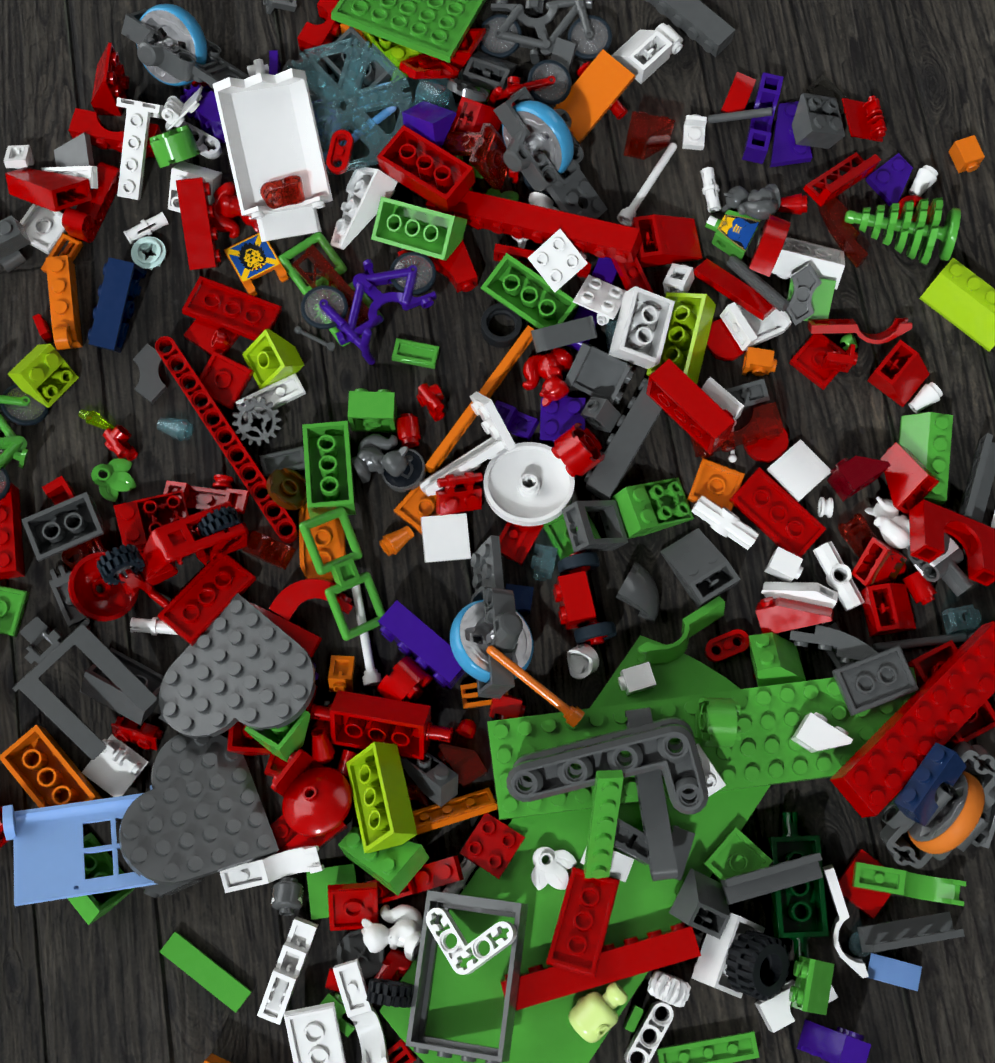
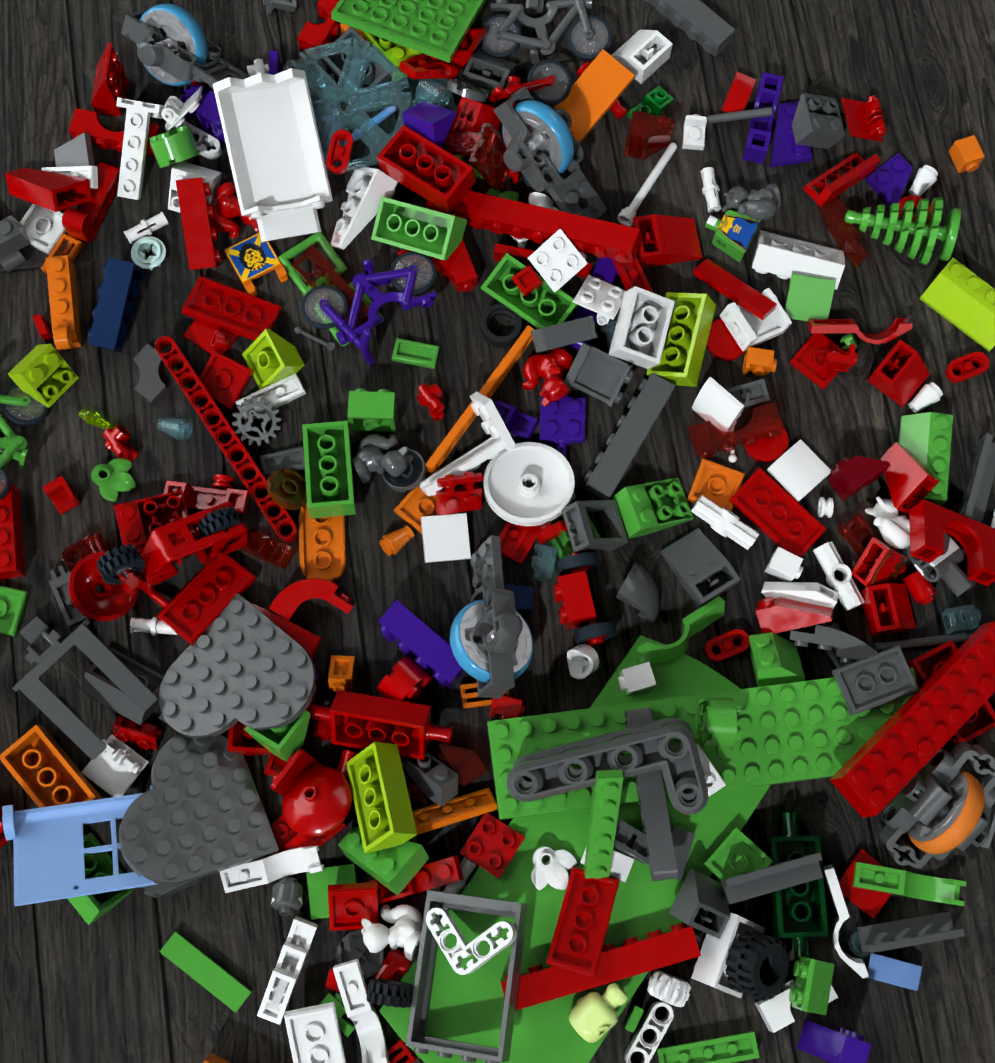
white bracket [4,145,35,169] -> none
dark grey slope [21,492,104,562] -> none
clear red piece [260,176,305,209] -> none
bright green bar [299,507,385,641] -> none
red cone [311,727,335,764] -> none
white piece [351,584,382,687] -> none
red brick [396,413,421,448] -> none
red hinge [456,719,477,739] -> none
orange piece [486,645,585,728] -> none
dark grey tile [545,37,578,86] -> none
red brick [551,423,605,477] -> none
dark grey brick [580,396,621,433] -> none
red brick [646,359,735,455] -> none
white brick [655,23,683,55] -> none
white brick [663,263,695,296] -> none
dark grey axle [727,256,789,312] -> none
red arch [749,214,790,277] -> none
red cone [777,193,807,215] -> none
dark grey tile [786,263,822,326] -> none
white slope [791,712,853,753] -> none
dark blue arch [894,742,967,827] -> none
none -> red tile [511,265,543,297]
none -> red plate [537,520,568,545]
none -> green slope [627,86,674,130]
none -> red plate [945,352,989,383]

